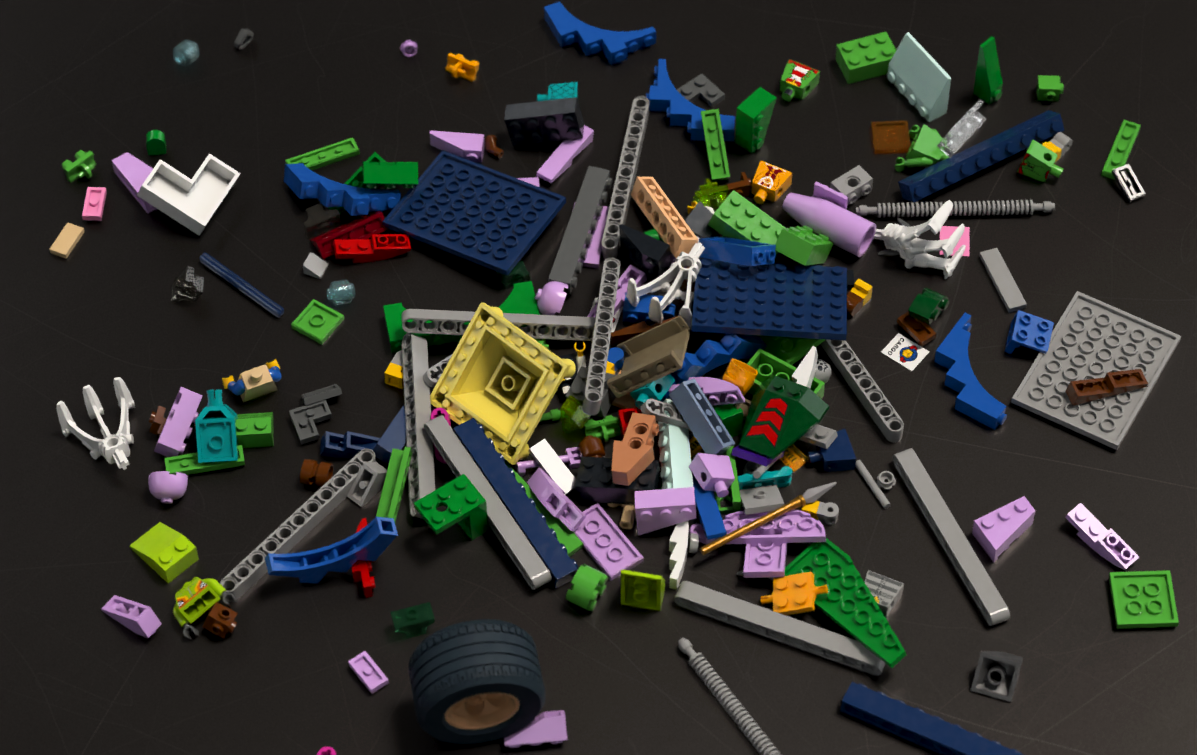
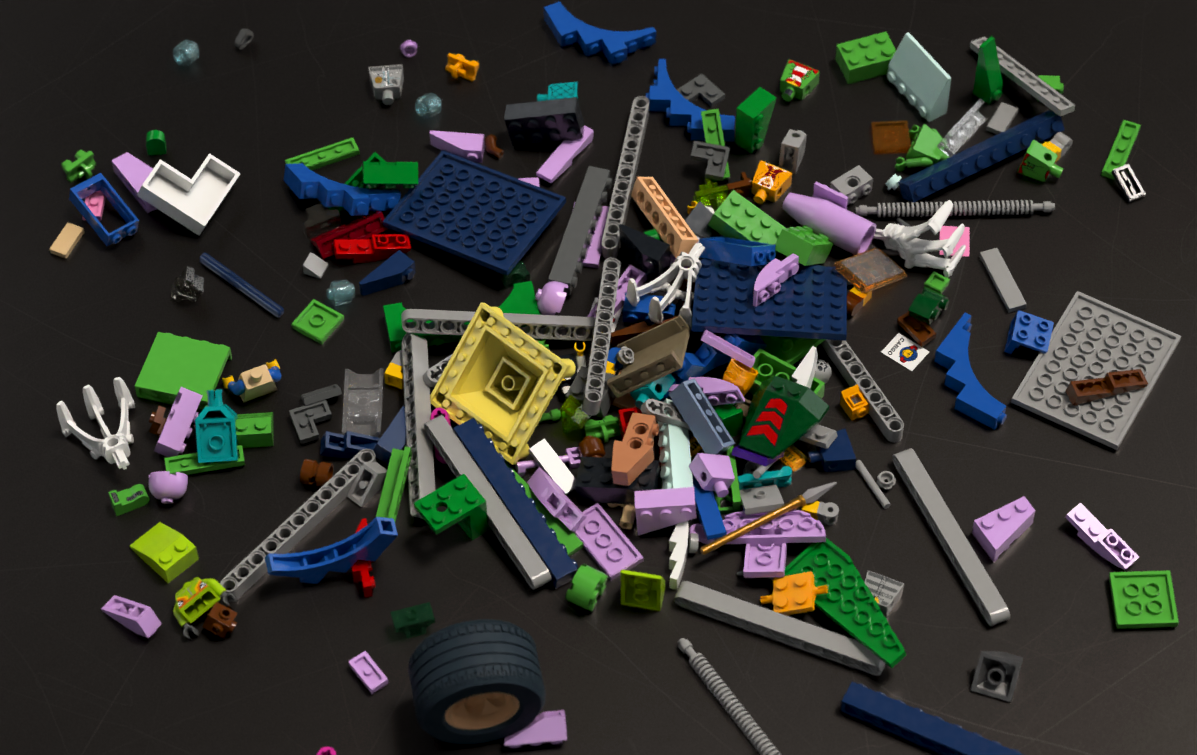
none -> blue window [69,173,139,246]
none -> bright green leg [108,484,149,516]
none -> bright green panel [135,332,232,411]
none -> clear piece [342,368,384,437]
none -> dark blue slope [359,250,416,296]
none -> light grey torso [369,65,404,105]
none -> clear light blue head [415,93,442,119]
none -> light grey plate [616,346,634,365]
none -> dark grey plate [690,141,730,181]
none -> lavender tile [701,330,755,368]
none -> lavender slope [753,254,799,307]
none -> light grey torso [779,130,807,174]
none -> clear piece [833,248,907,293]
none -> light orange window [840,384,869,420]
none -> light aqua plate [885,174,902,190]
none -> bright green tile [924,271,950,294]
none -> light grey plate [970,37,1075,116]
none -> light grey tile [986,102,1018,134]

